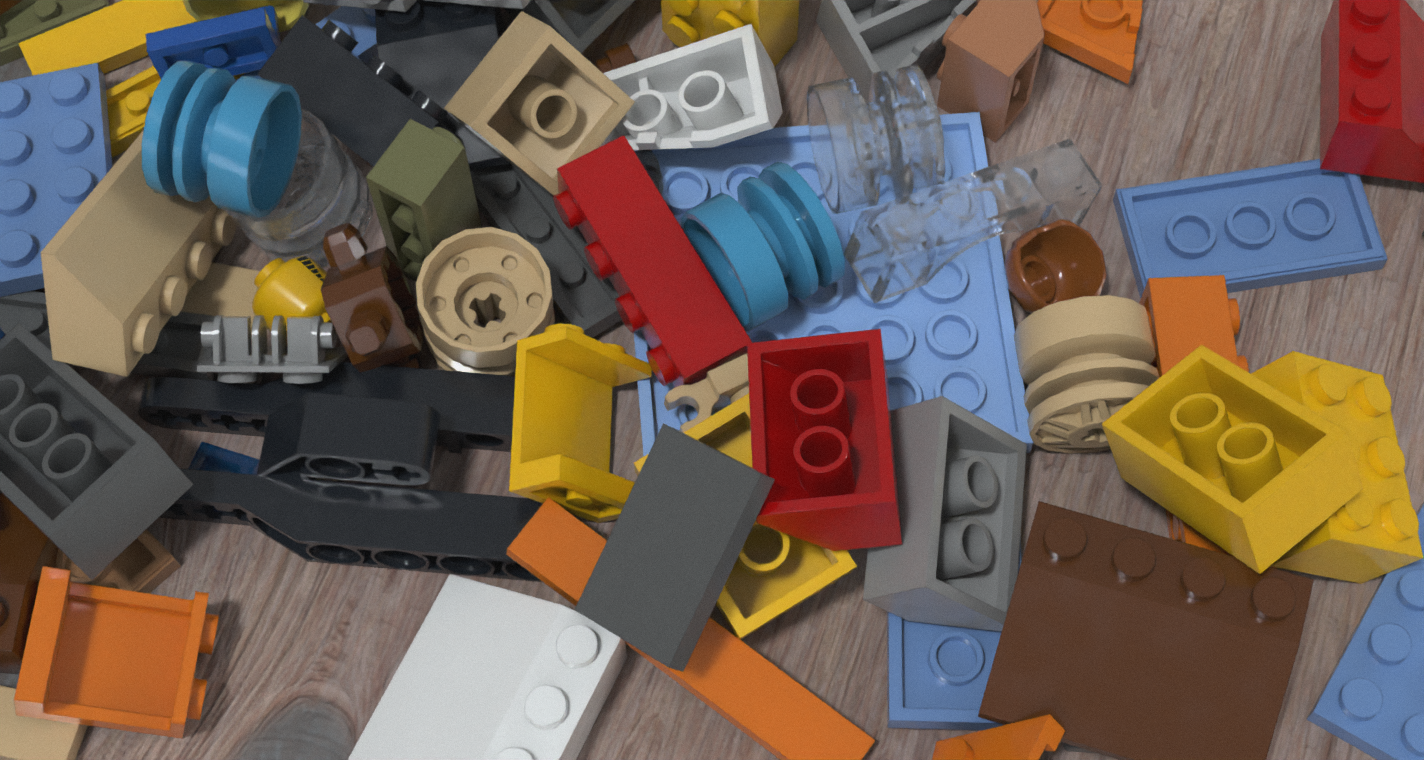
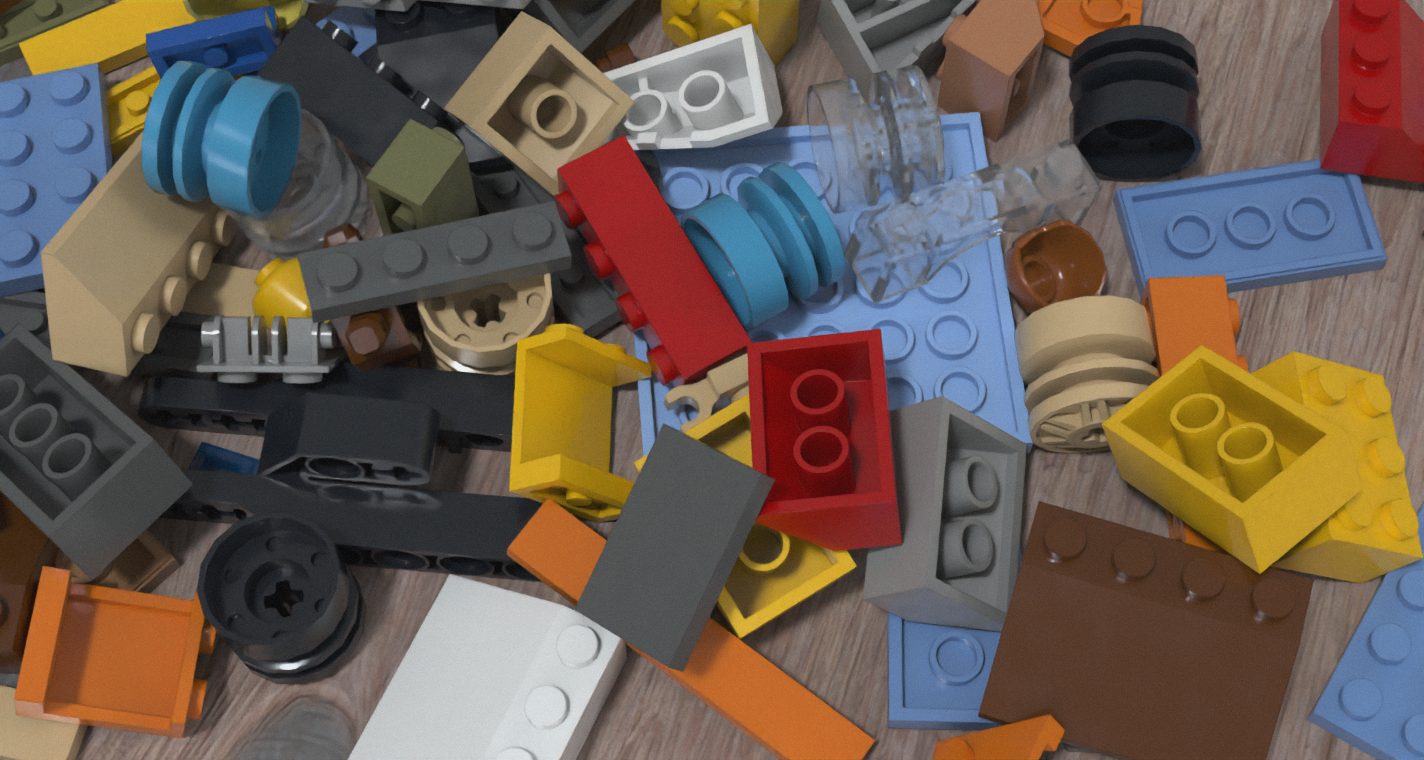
none -> black wheel [197,512,367,684]
none -> dark grey plate [297,201,572,323]
none -> black wheel [1069,25,1202,183]

